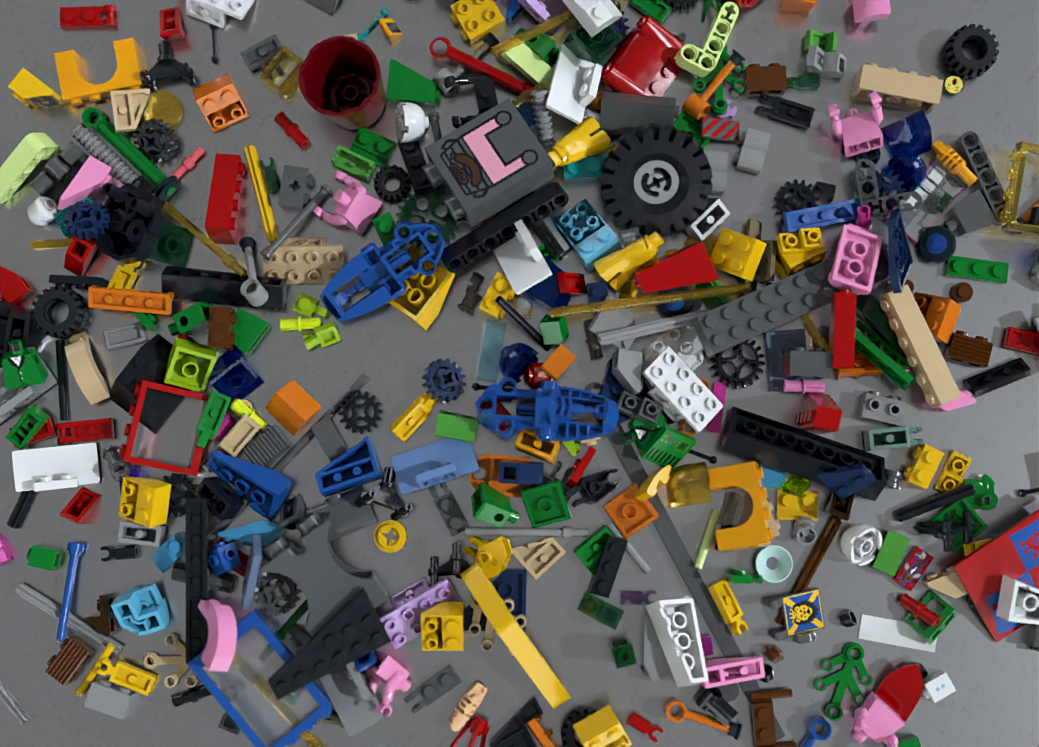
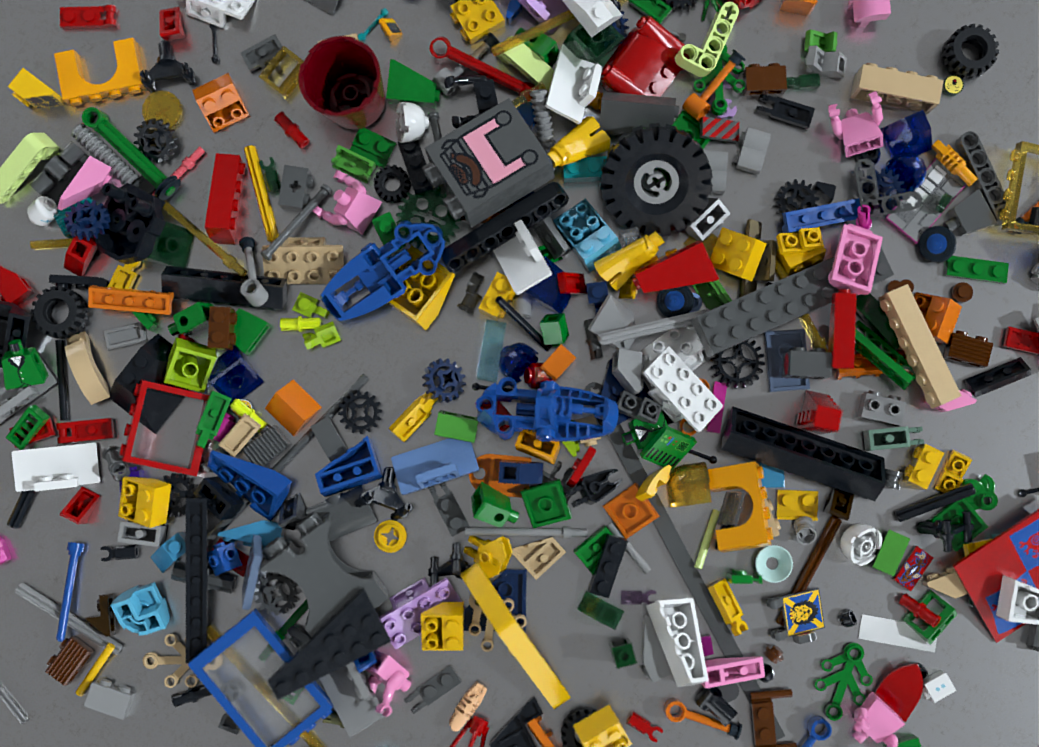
green brick [27,545,62,571] -> none
yellow plate [97,657,157,696] -> none
tan wing [110,88,150,133] -> none
bright pink arch [198,599,237,672] -> none
clear yellow piece [549,282,751,318] -> none
clear neon green tile [782,476,811,497] -> none
bright pink axle [783,378,825,394] -> none
dark blue wing [817,464,876,500] -> none
dark blue plate [886,209,913,293] -> none

